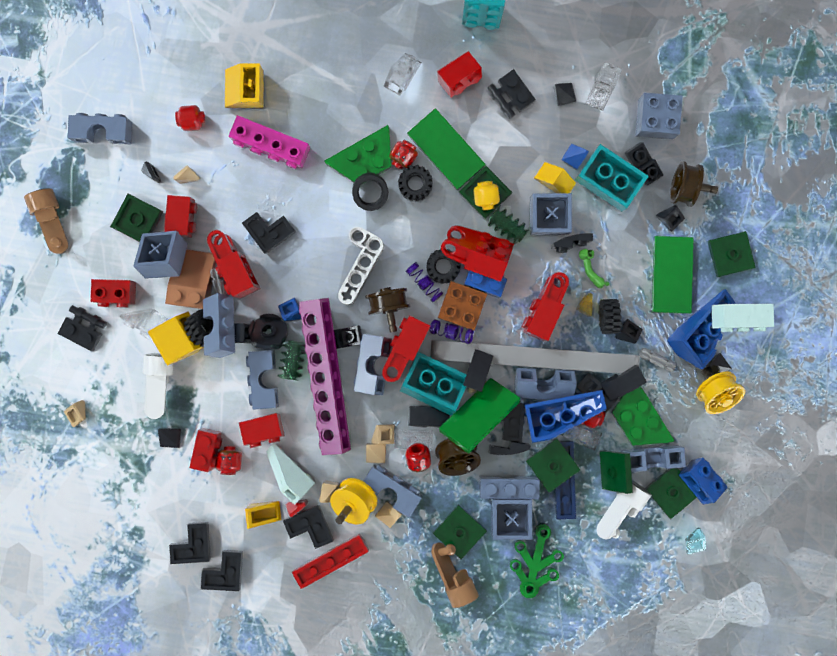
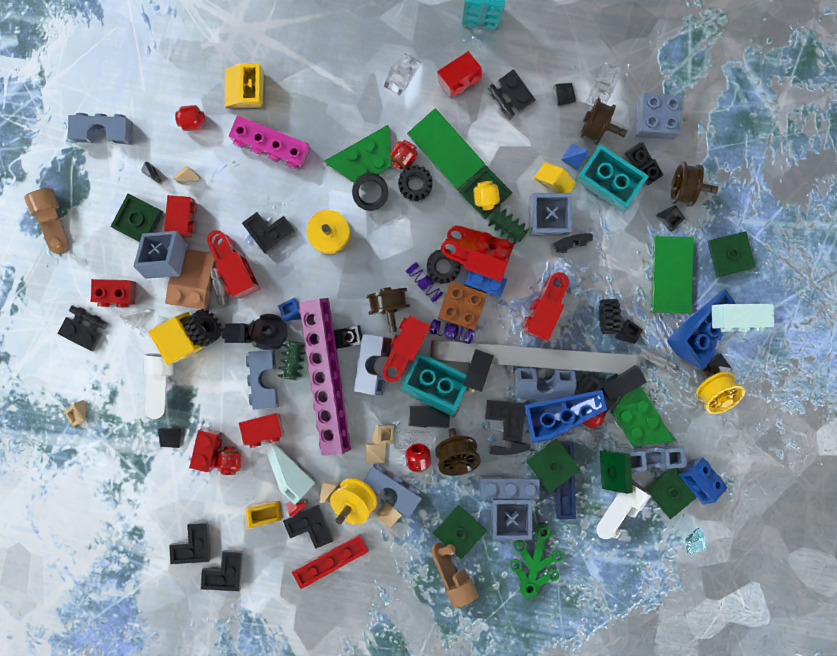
sand blue arch [203,293,235,358] -> none
white beam [338,227,384,305] -> none
green tile [439,378,521,454] -> none
clear yellow slope [576,293,593,317] -> none
bright green piece [579,249,610,289] -> none
none -> yellow wheel [306,210,351,254]
none -> dark brown wheel [579,98,627,145]

